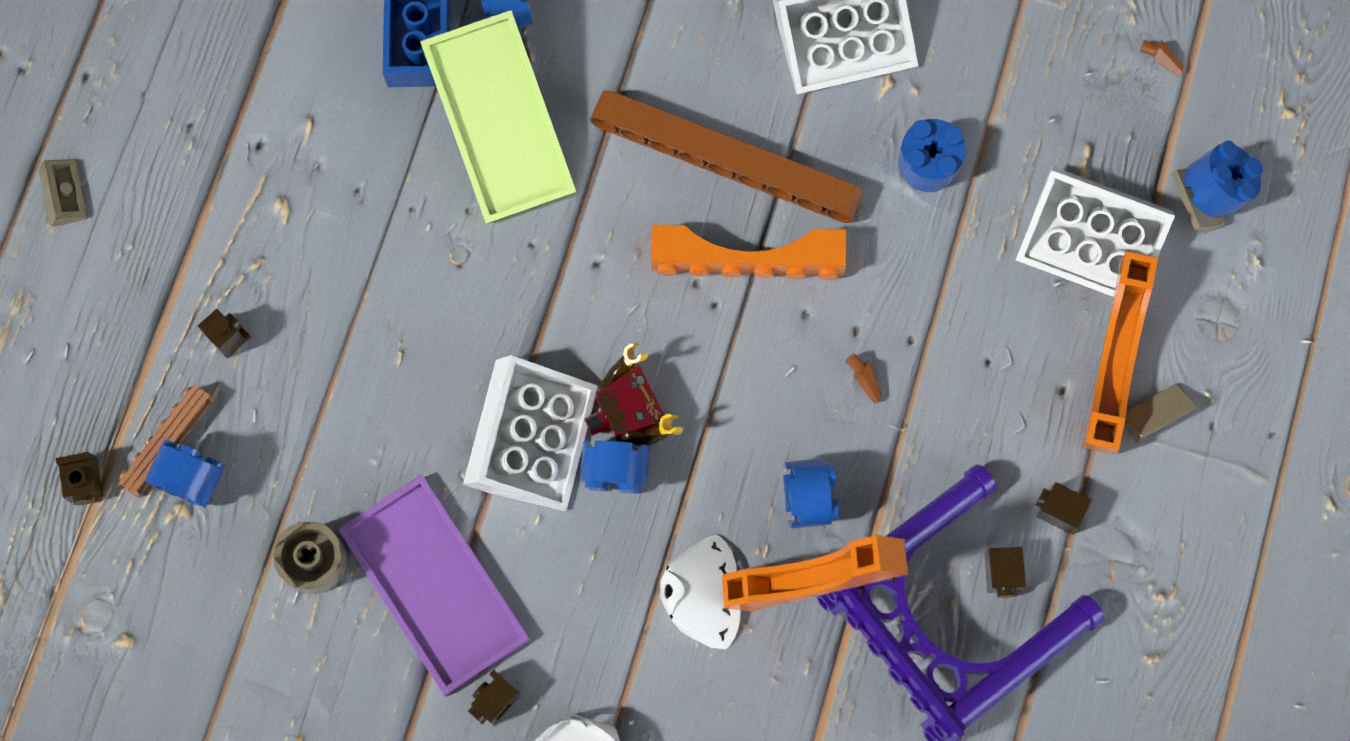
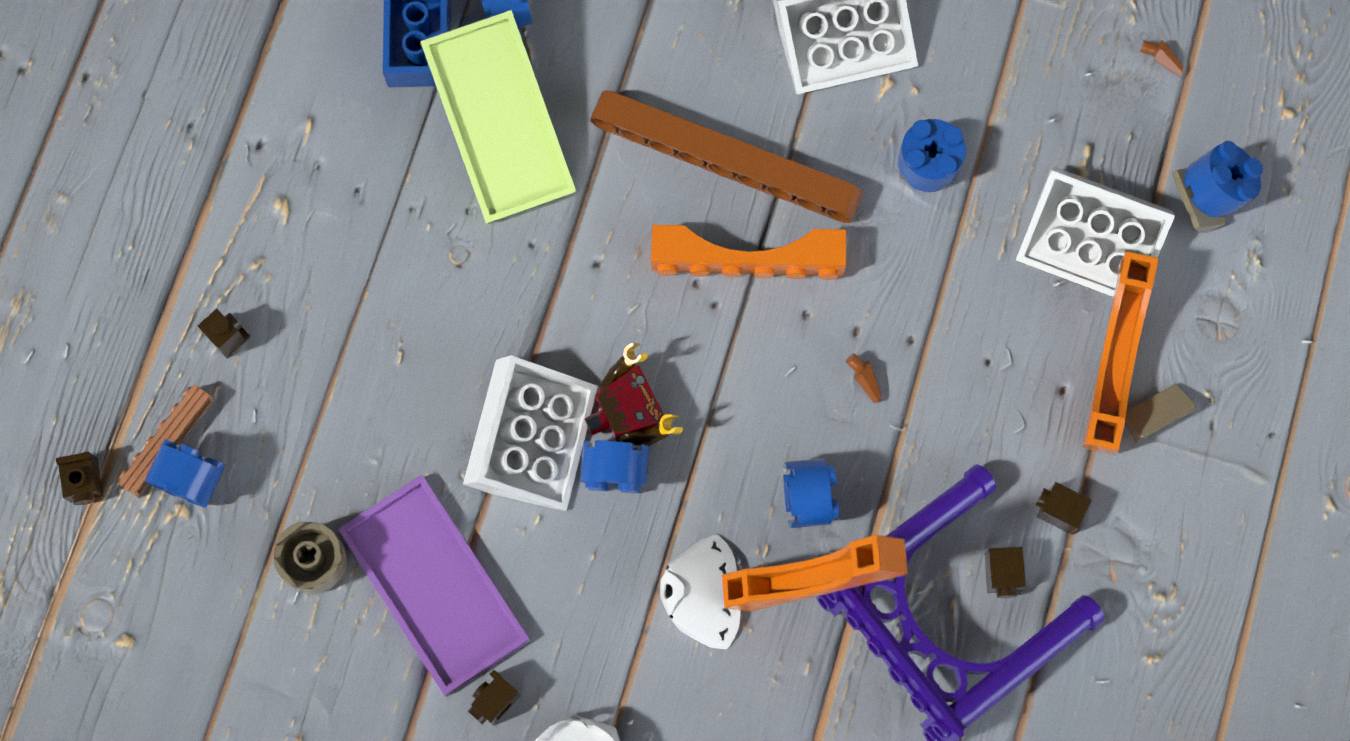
dark tan slope [39,159,88,227] -> none

